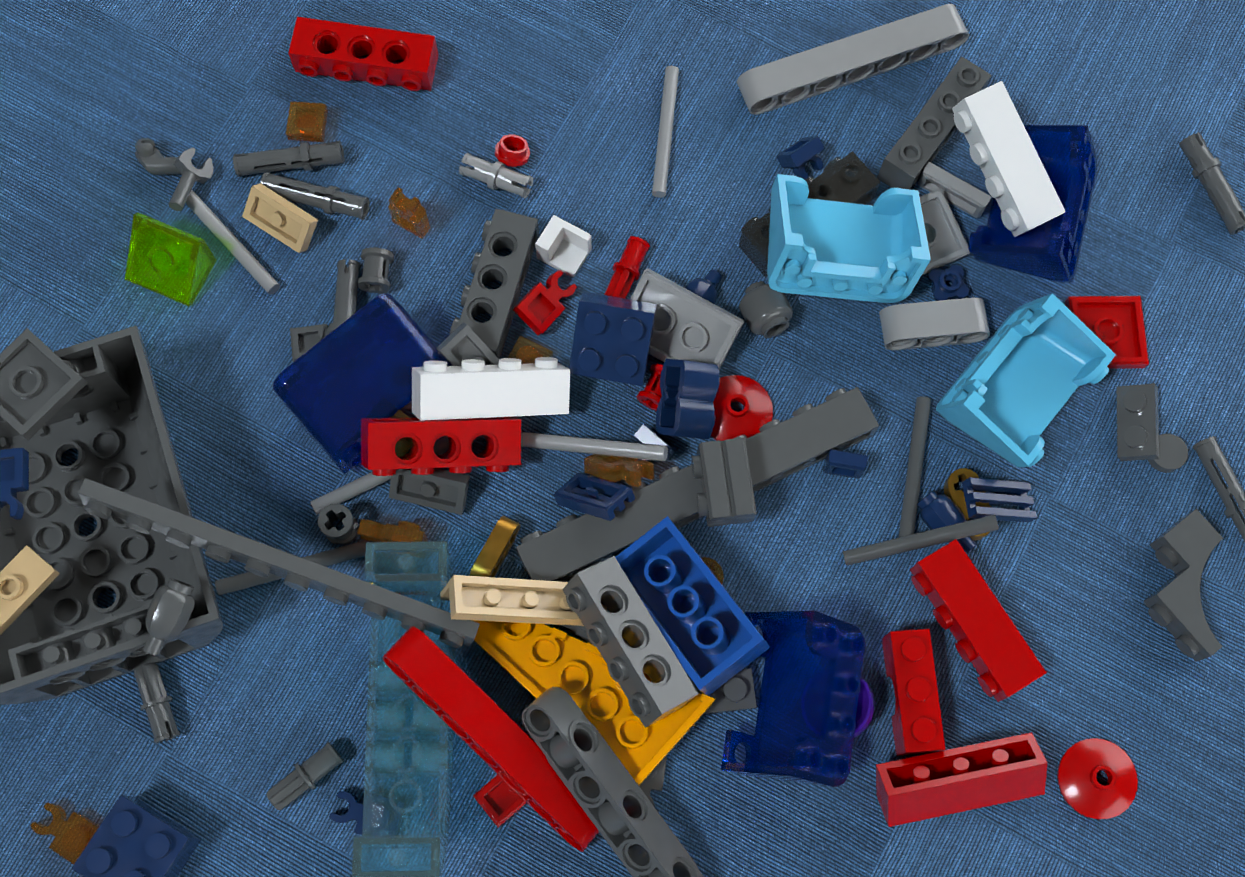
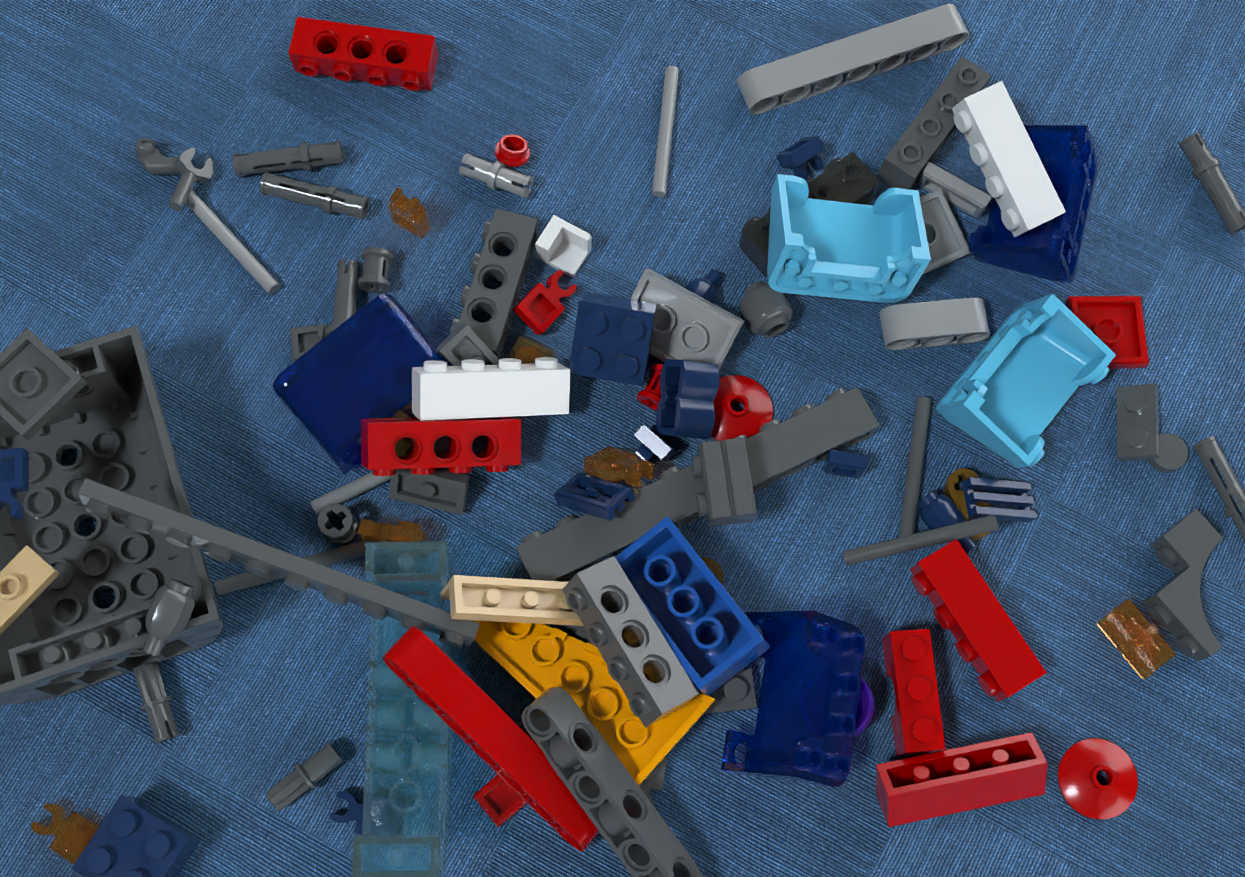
clear neon green slope [125,212,217,306] -> none
tan plate [242,183,318,253] -> none
clear orange plate [286,101,328,142] -> none
pearl gold beam [469,516,521,577] -> none
light grey bar [521,432,668,461] -> none
red axle [604,236,650,299] -> none
dark blue plate [928,265,969,301] -> none
none -> clear orange hips [1096,598,1176,680]

